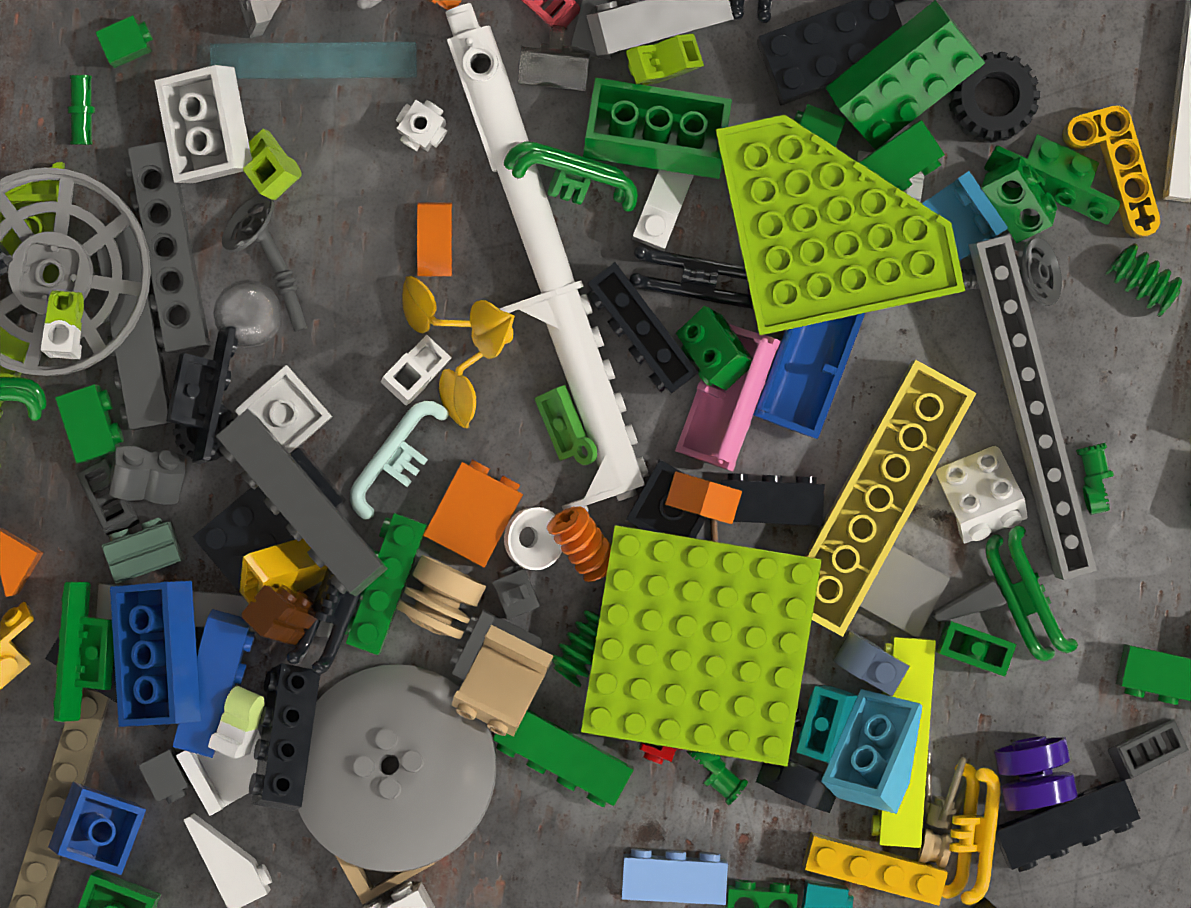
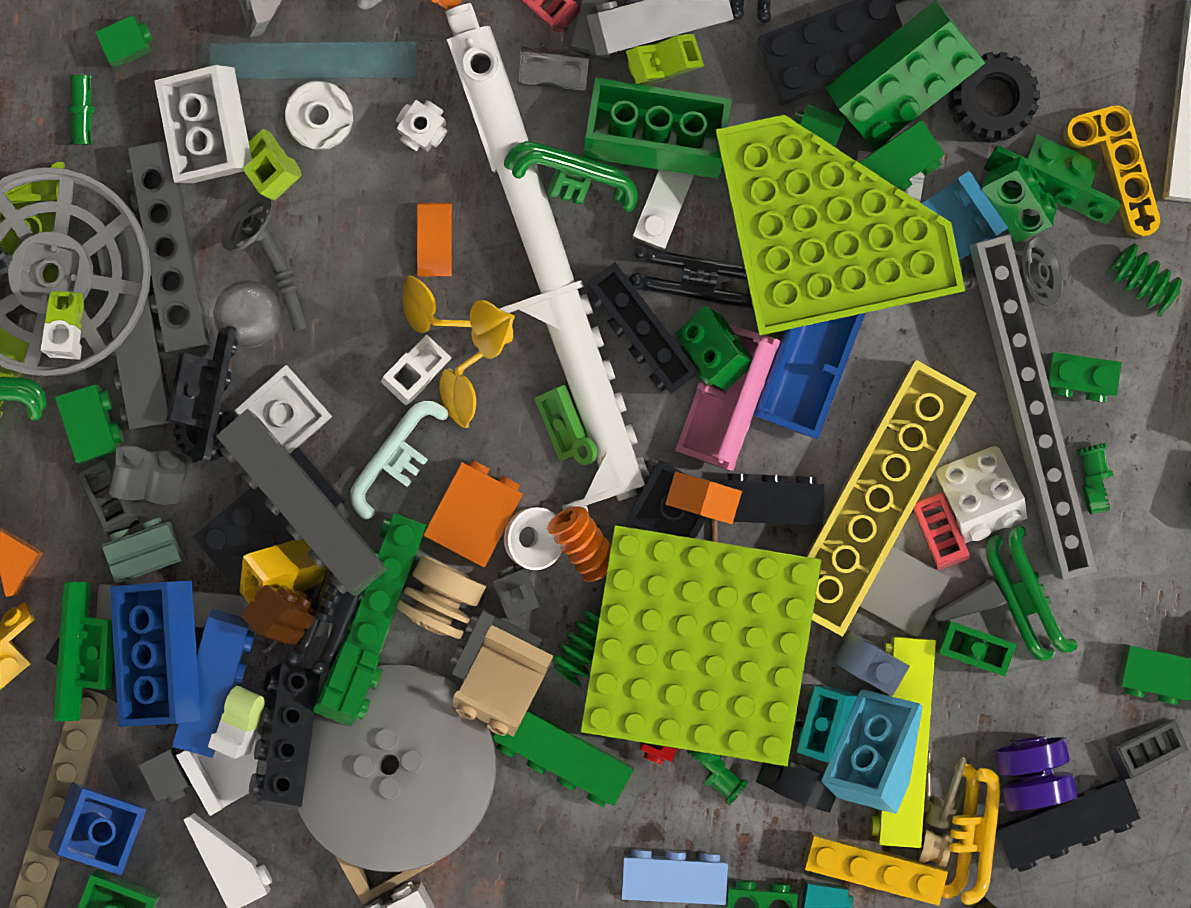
none -> white tile [285,81,354,150]
none -> green brick [313,641,382,726]
none -> coral slope [913,492,970,571]
none -> green brick [1045,352,1122,403]

